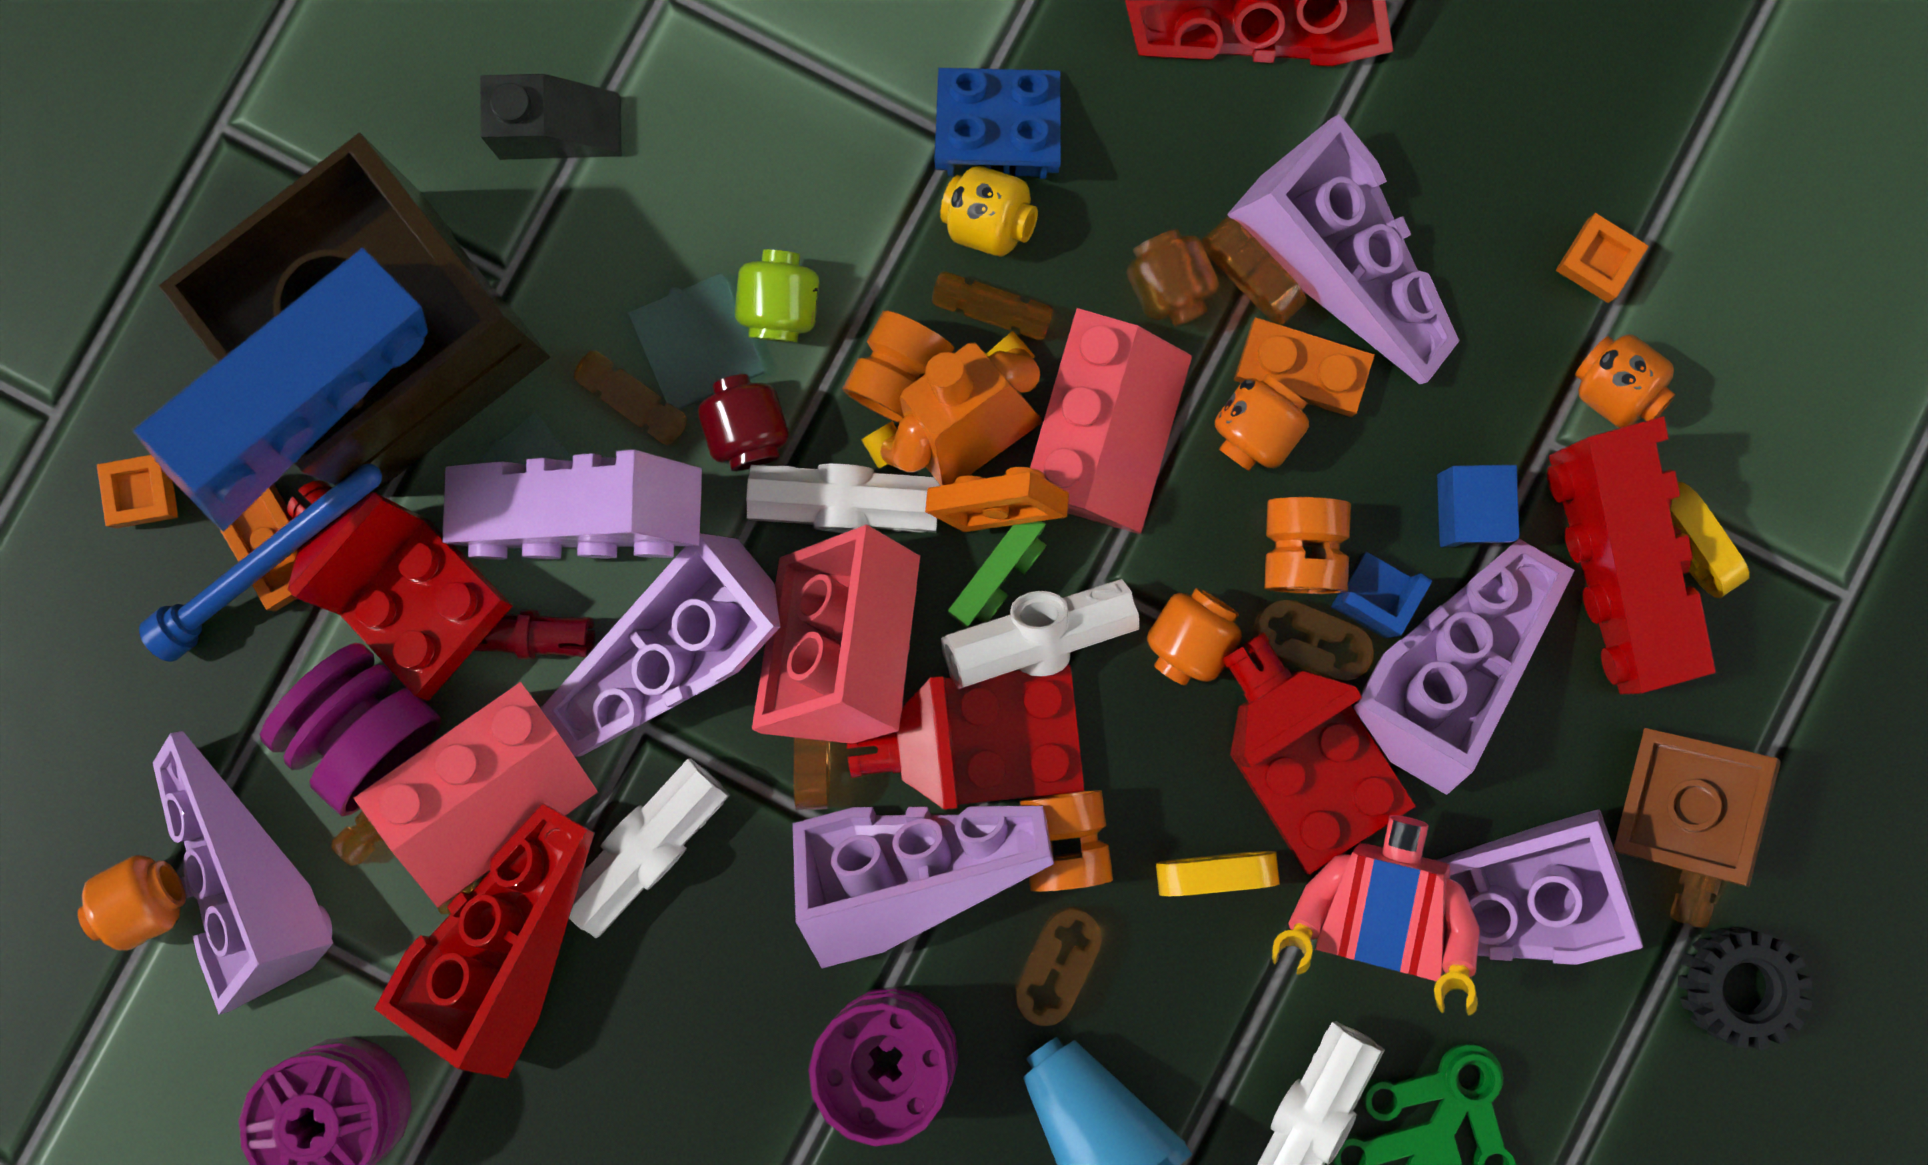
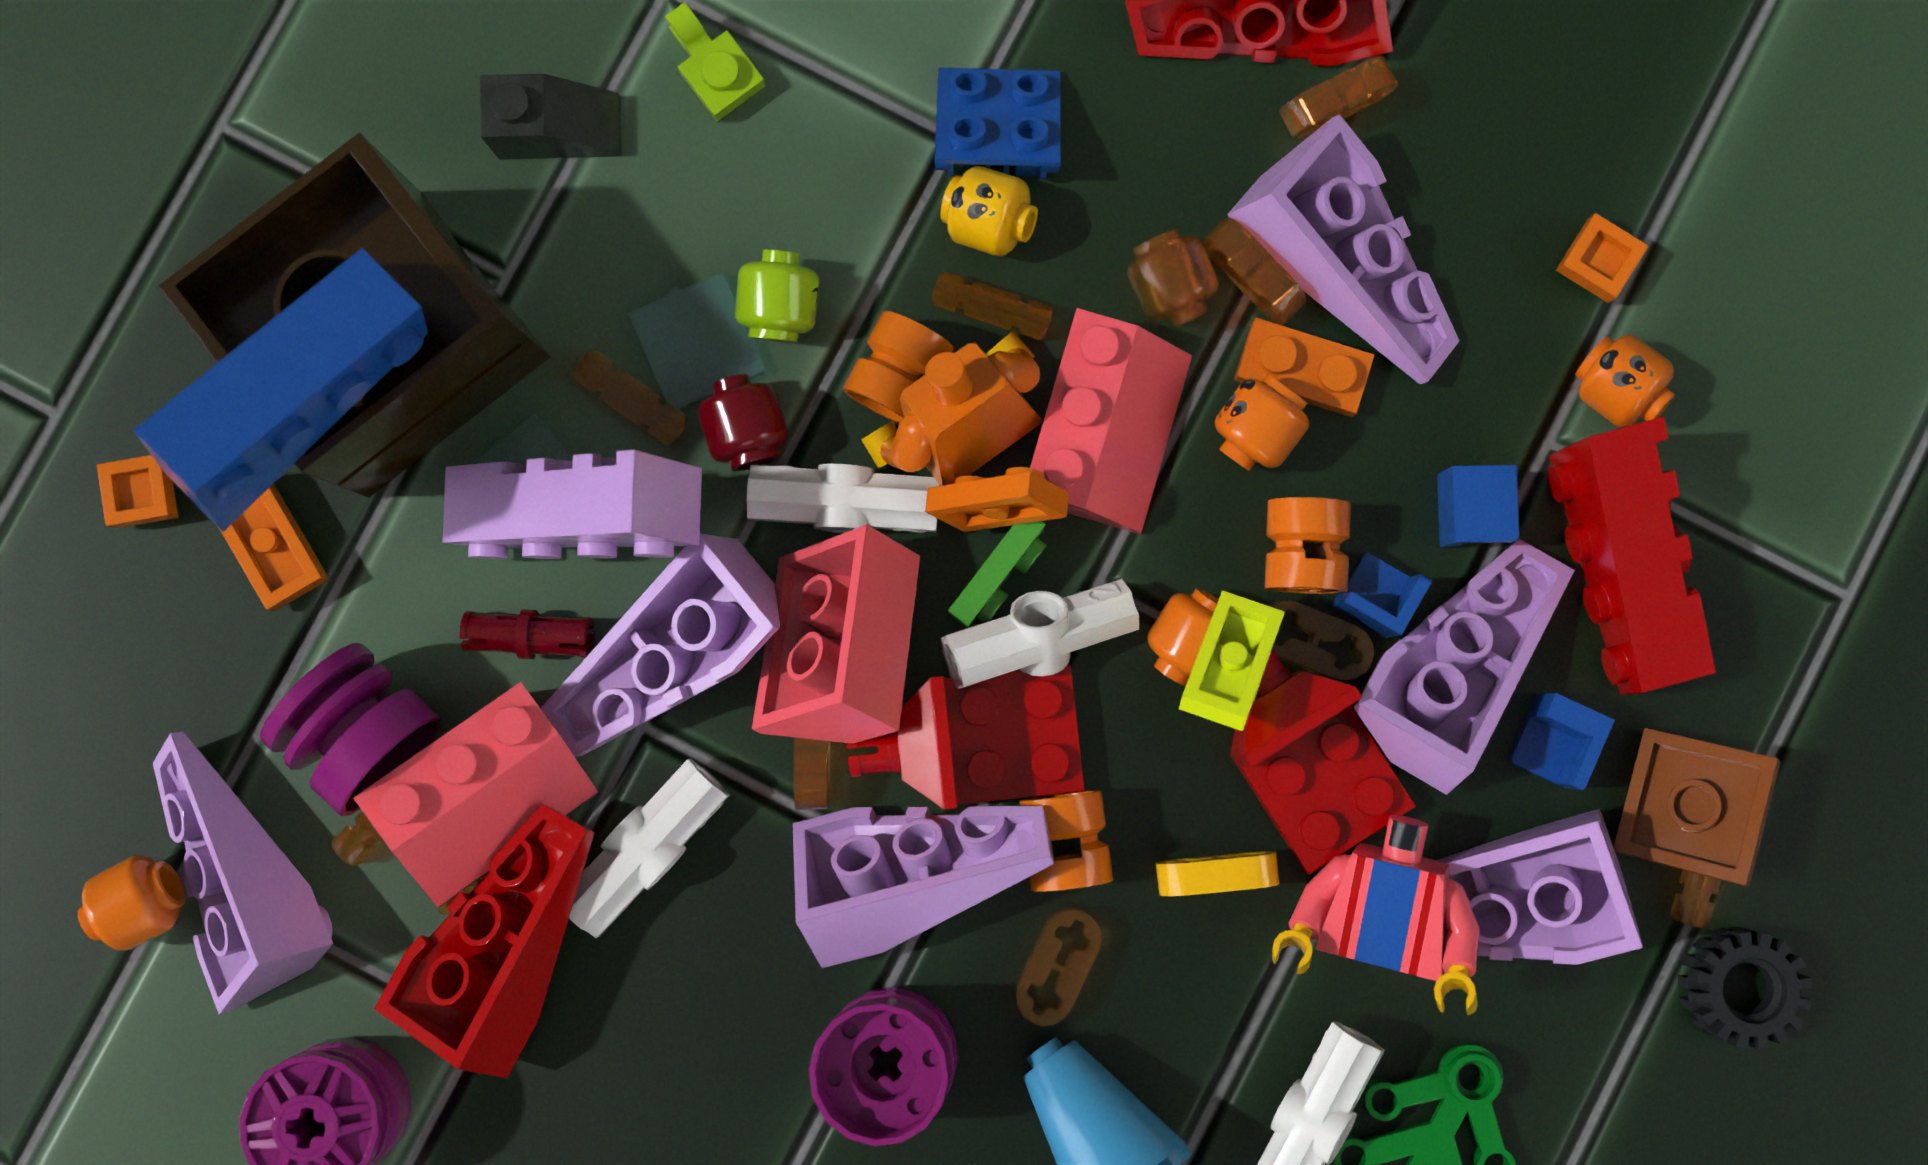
blue piece [139,464,382,662] -> none
red plate [287,480,513,701] -> none
yellow beam [1670,482,1749,598] -> none
none -> lime plate [665,2,766,122]
none -> neon yellow slope [1179,590,1285,732]
none -> clear orange beam [1279,56,1398,140]
none -> blue panel [1509,693,1615,790]

